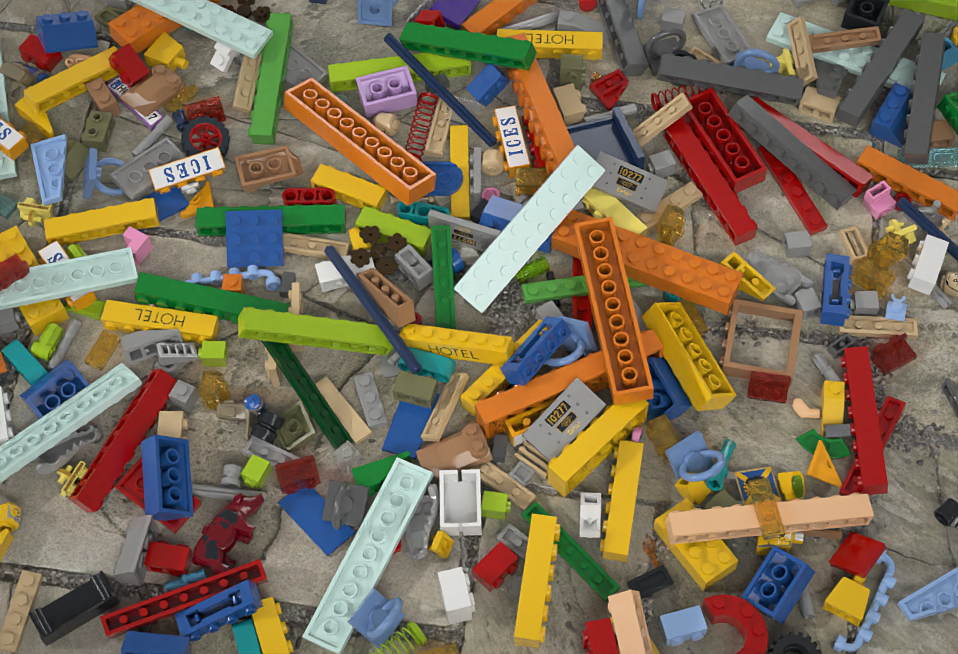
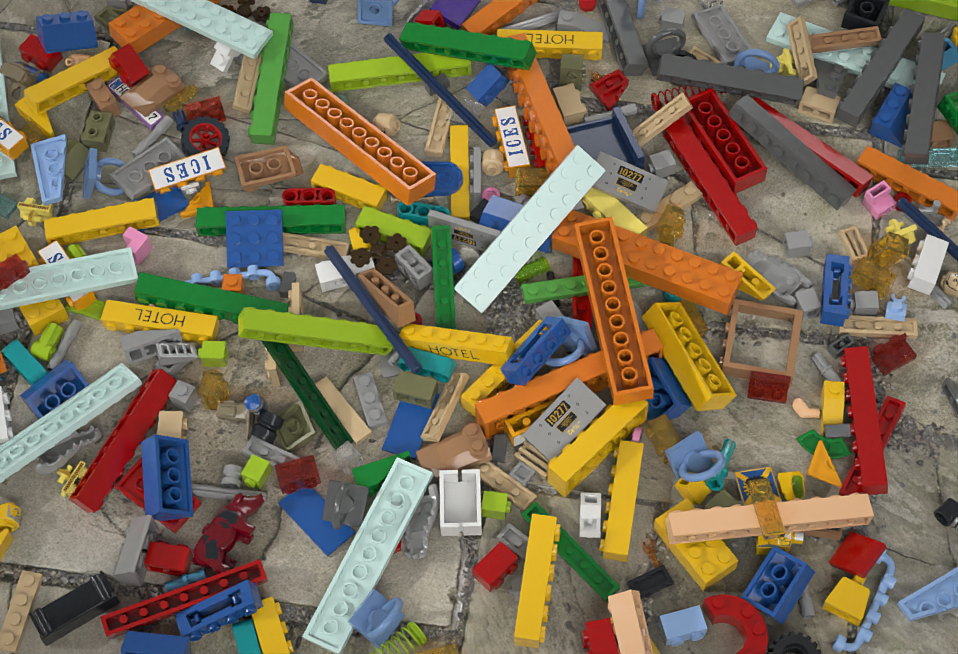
clear yellow plate [84,330,121,371] -> none
yellow torso [143,32,189,72] -> none
lavender slope [356,65,417,119] -> none
red piece [405,92,438,162] -> none
yellow tile [428,531,454,559] -> none
white brick [438,567,475,625] -> none
red plate [757,145,828,236] -> none

